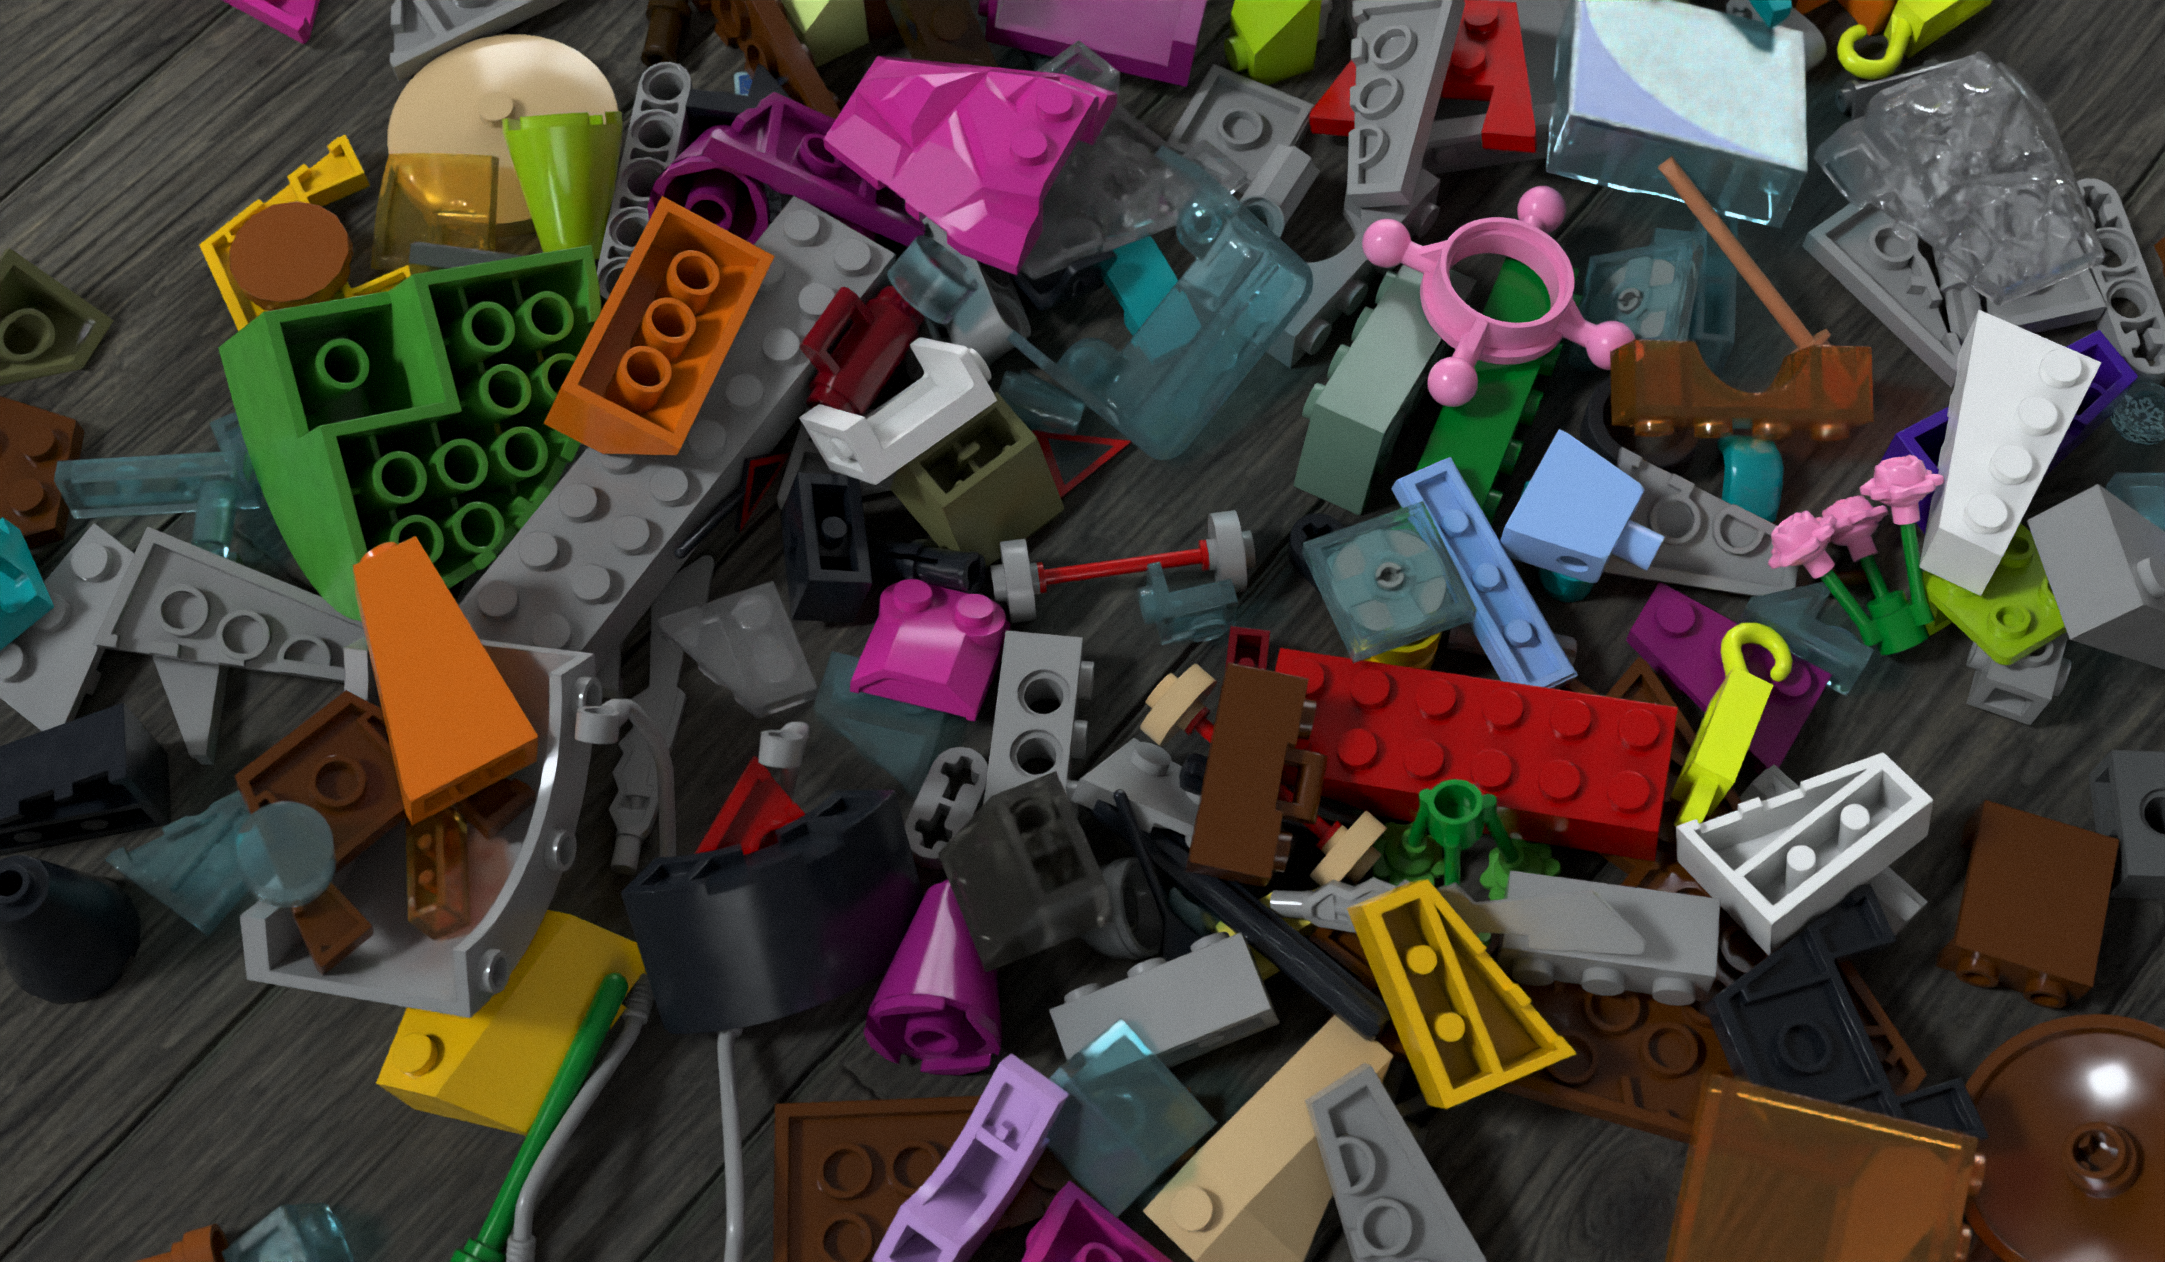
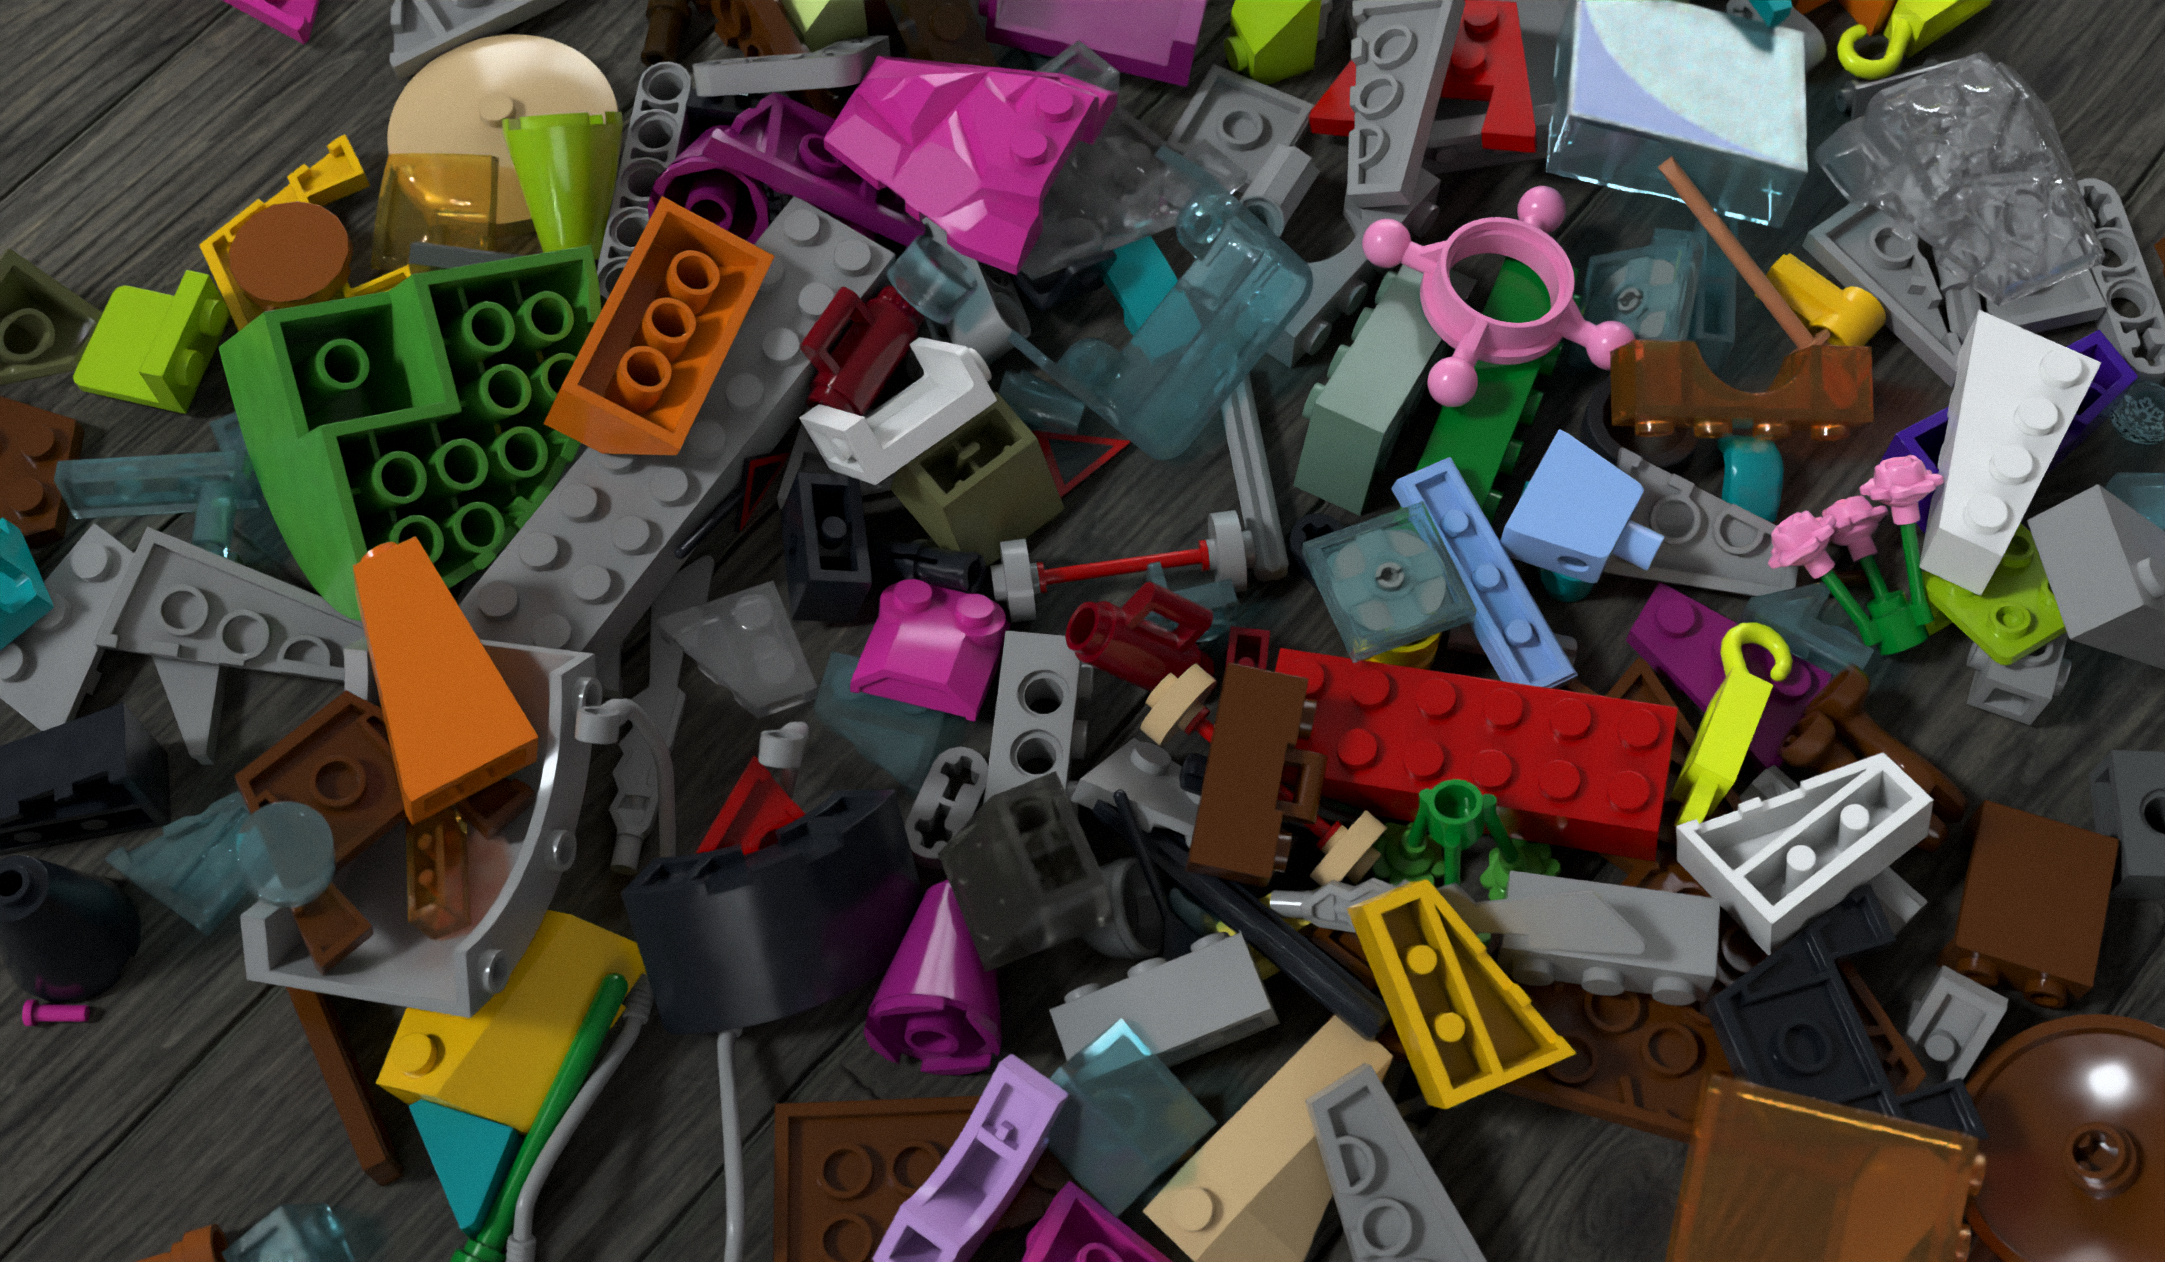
none -> dark pink piece [22,999,90,1026]
none -> lime bracket [73,270,231,414]
none -> reddish brown tile [286,987,404,1187]
none -> teal slope [408,1099,524,1239]
none -> light grey beam [693,35,891,96]
none -> dark red piece [1065,582,1217,693]
none -> light grey axle [1214,358,1289,582]
none -> yellow piece [1754,253,1886,364]
none -> reddish brown piece [1777,664,1969,854]
none -> light grey slope [1899,965,2008,1091]

